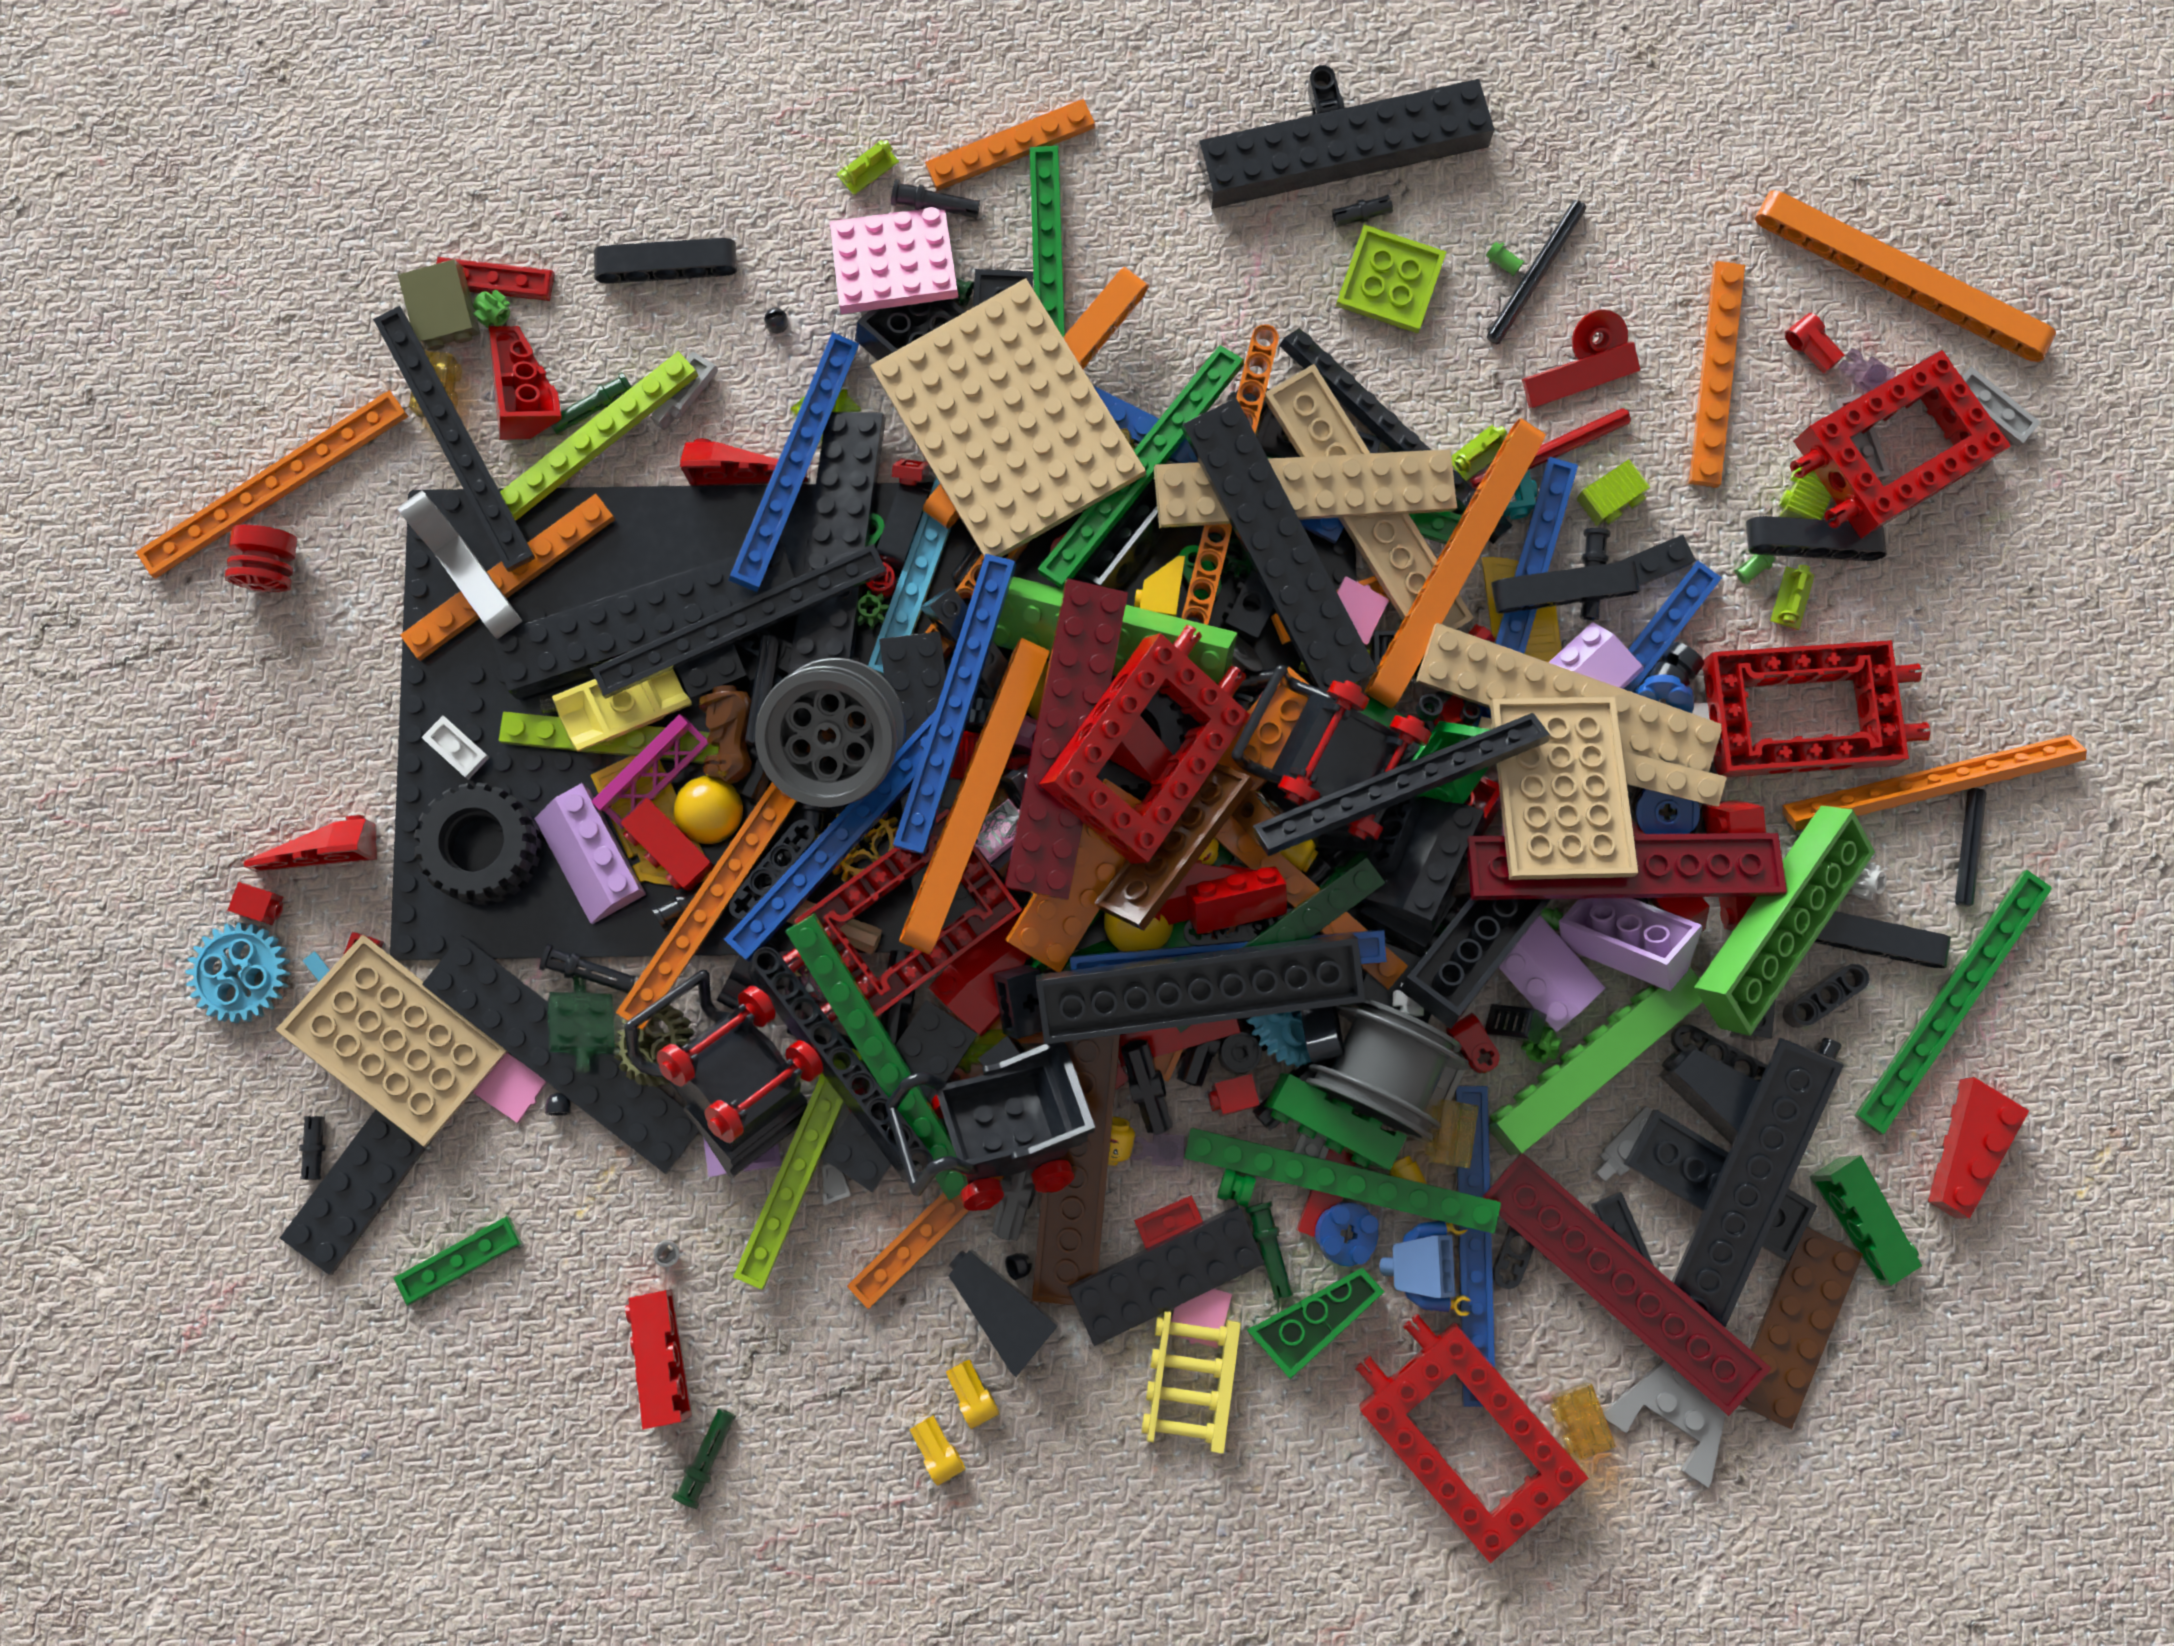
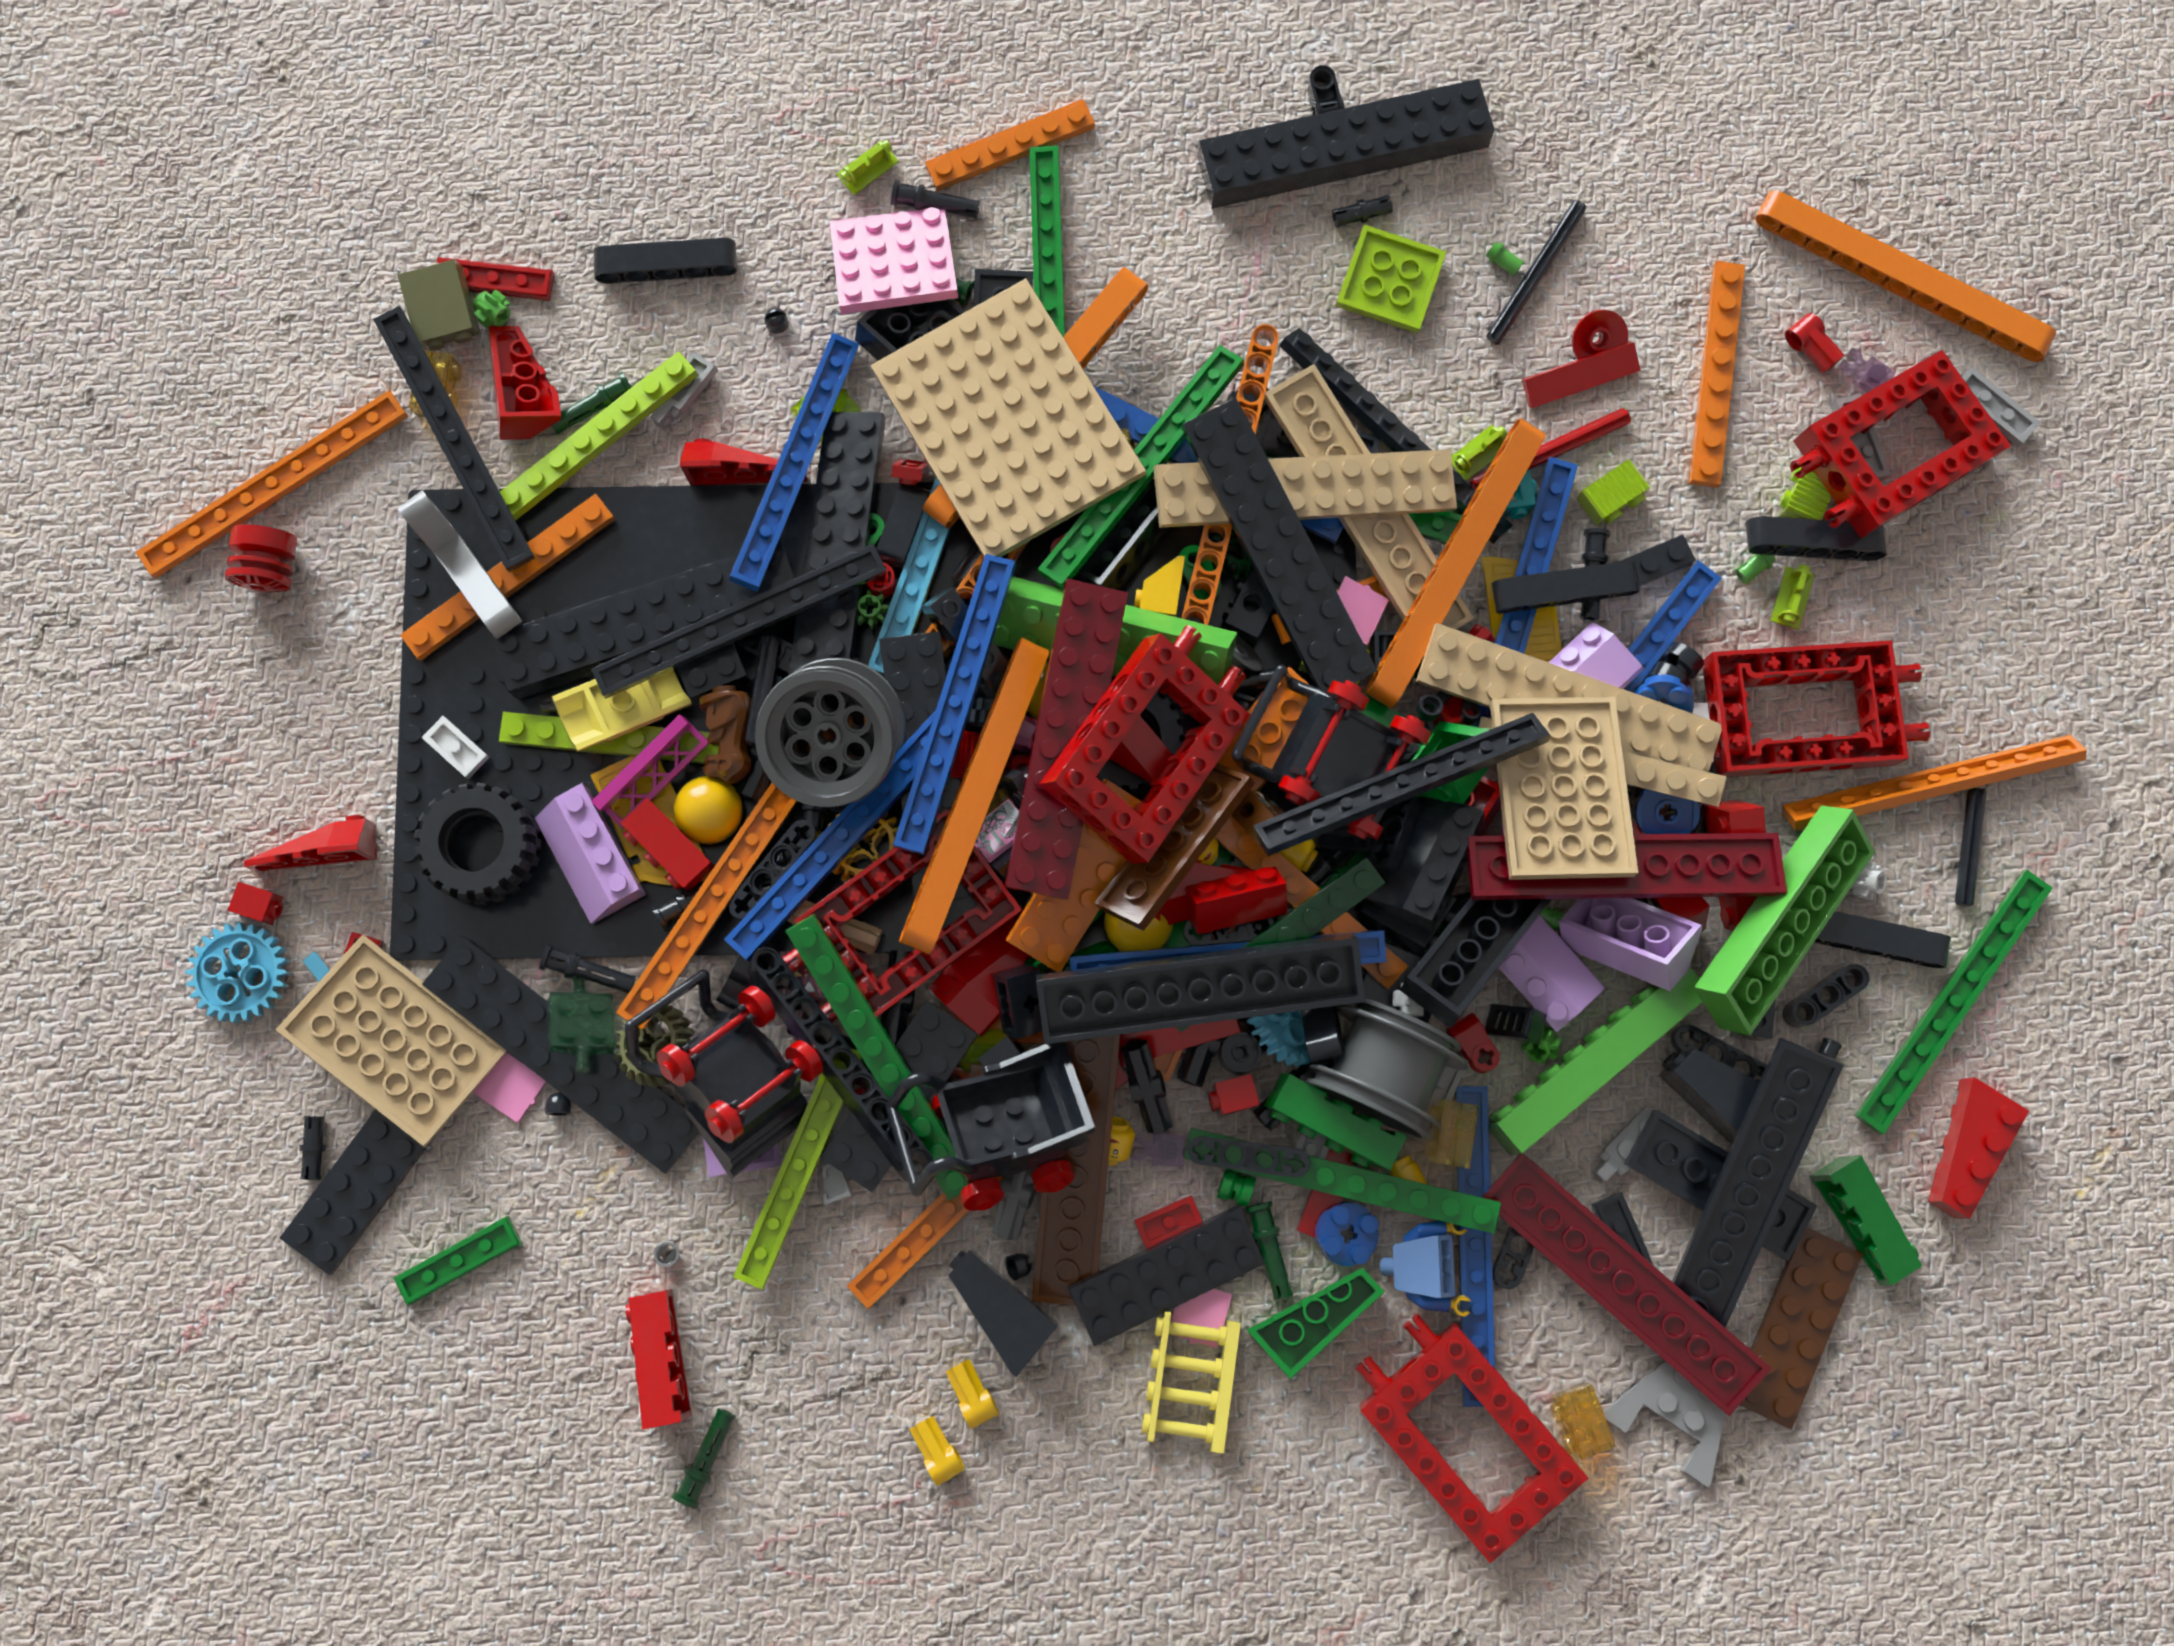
none -> black beam [1188,1136,1311,1177]

